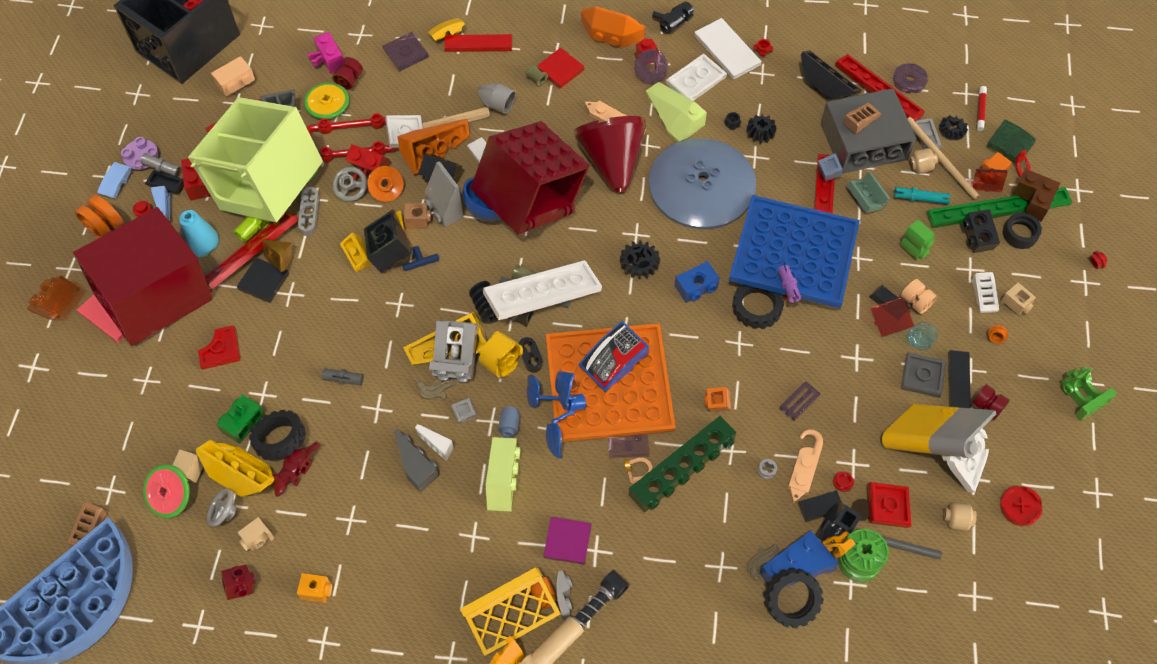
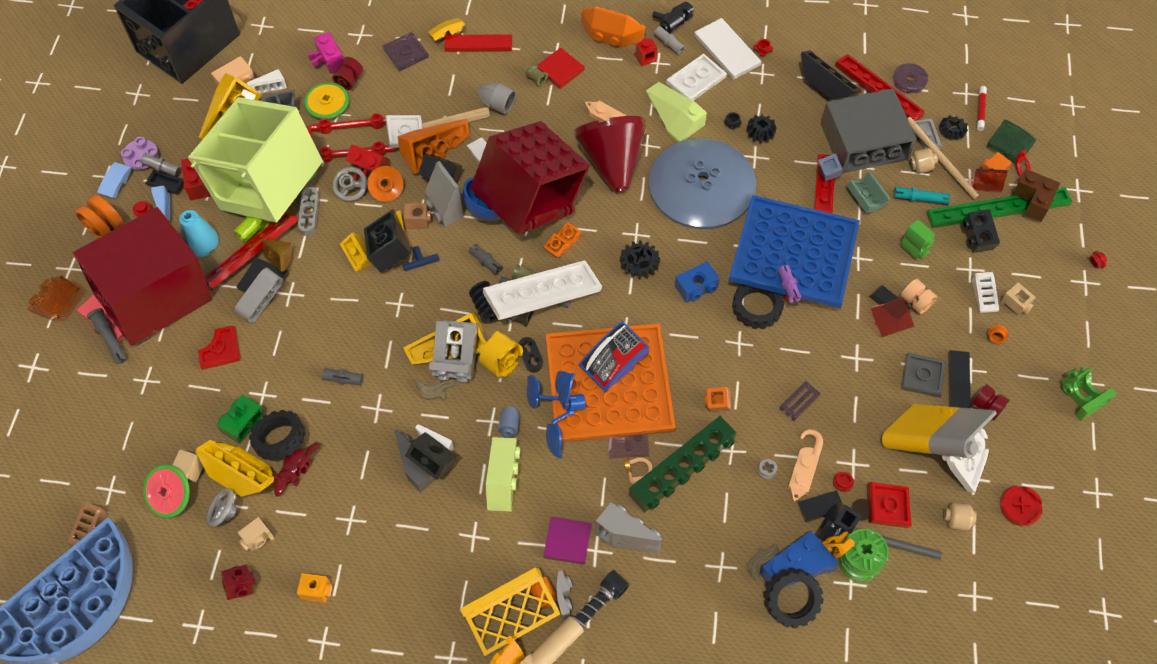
light grey tile [451,398,477,424] -> none
tile [634,49,668,83] -> none
medium nougat slope [843,103,882,134] -> none
clear light blue piece [908,322,937,350] -> none
black tyre [1003,213,1042,249] -> none
none -> dark grey pin [87,308,128,364]
none -> yellow wedge [199,73,262,140]
none -> light grey beam [234,268,283,323]
none -> white slope [247,69,287,94]
none -> pearl dark grey brick [405,432,457,480]
none -> dark grey pin [469,244,503,275]
none -> orange slope [543,222,582,258]
none -> light grey slope [596,502,663,554]
none -> light grey pin [654,26,685,55]

